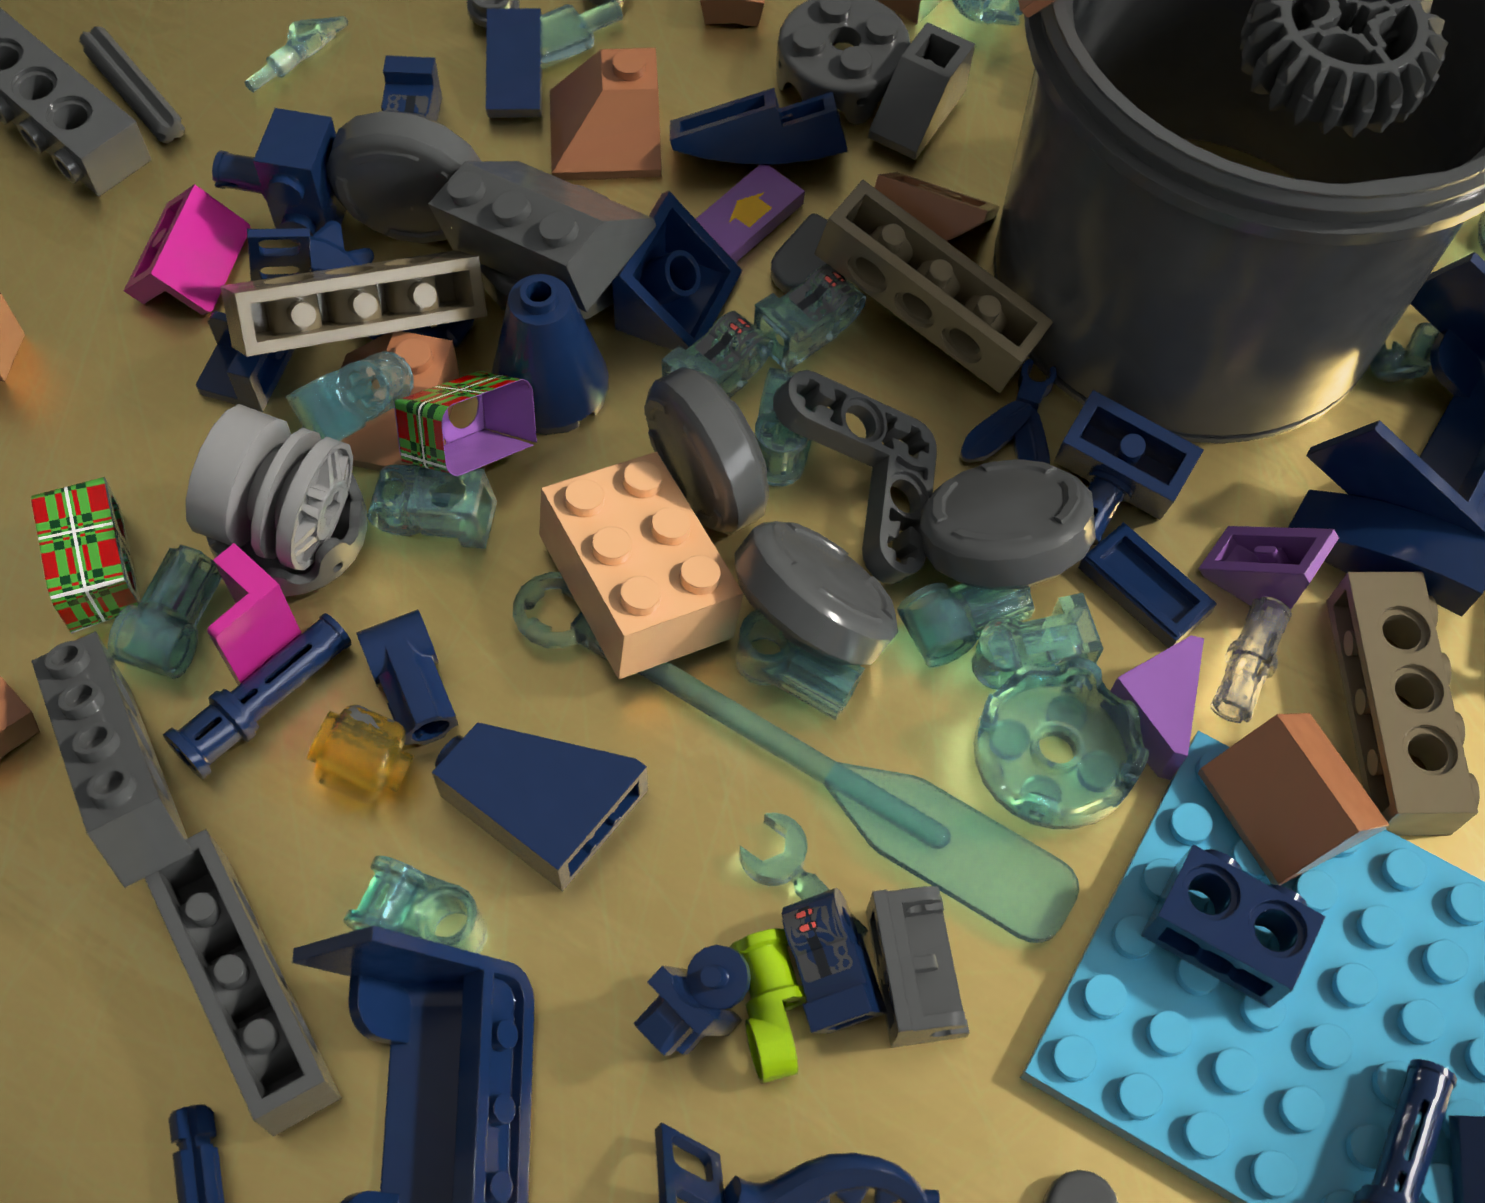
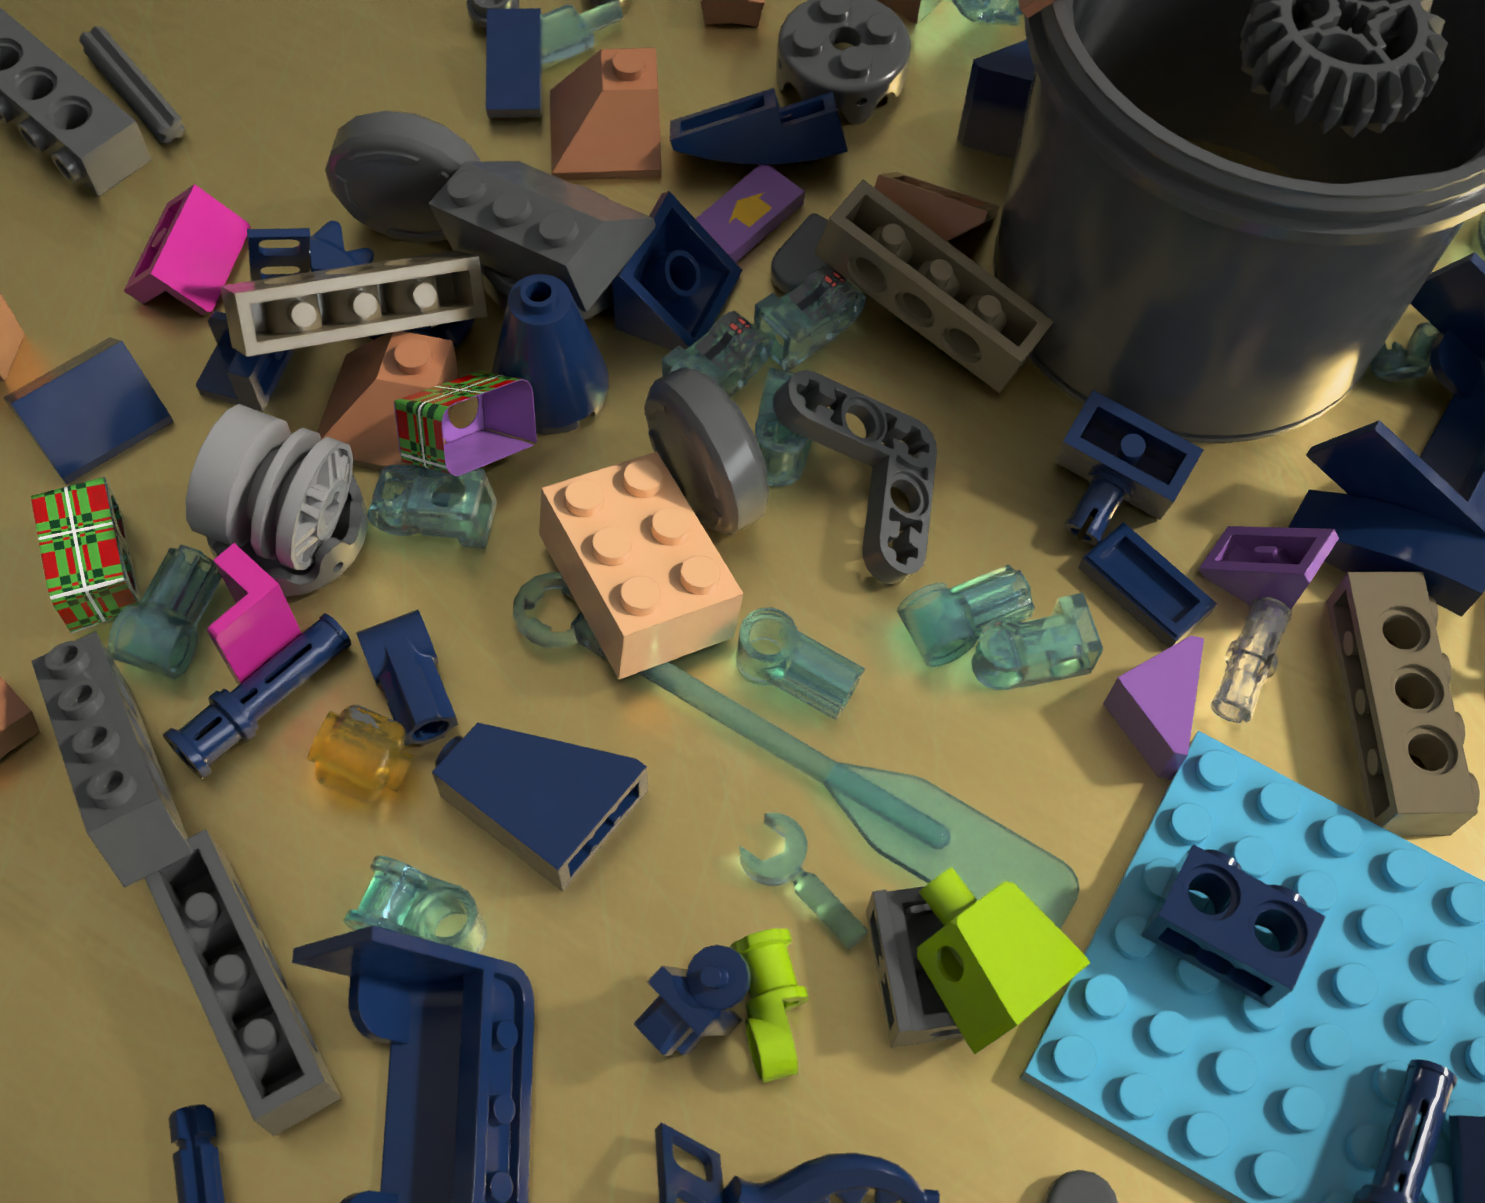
dark blue brick [212,108,347,244] -> none
clear light blue hand [245,16,348,93] -> none
clear light blue piece [285,351,414,441] -> none
dark blue leg [381,55,442,122] -> none
dark grey piece [735,521,898,665] -> none
dark blue leg [782,887,888,1034] -> none
dark grey slope [868,22,975,160] -> none
dark grey piece [920,459,1096,591] -> none
dark blue piece [960,358,1057,465] -> none
clear light blue plate [974,658,1149,829] -> none
nougat slope [1198,713,1390,885] -> none
none -> dark blue slope [3,337,174,485]
none -> lime torso [917,867,1091,1054]
none -> dark blue slope [957,39,1035,159]

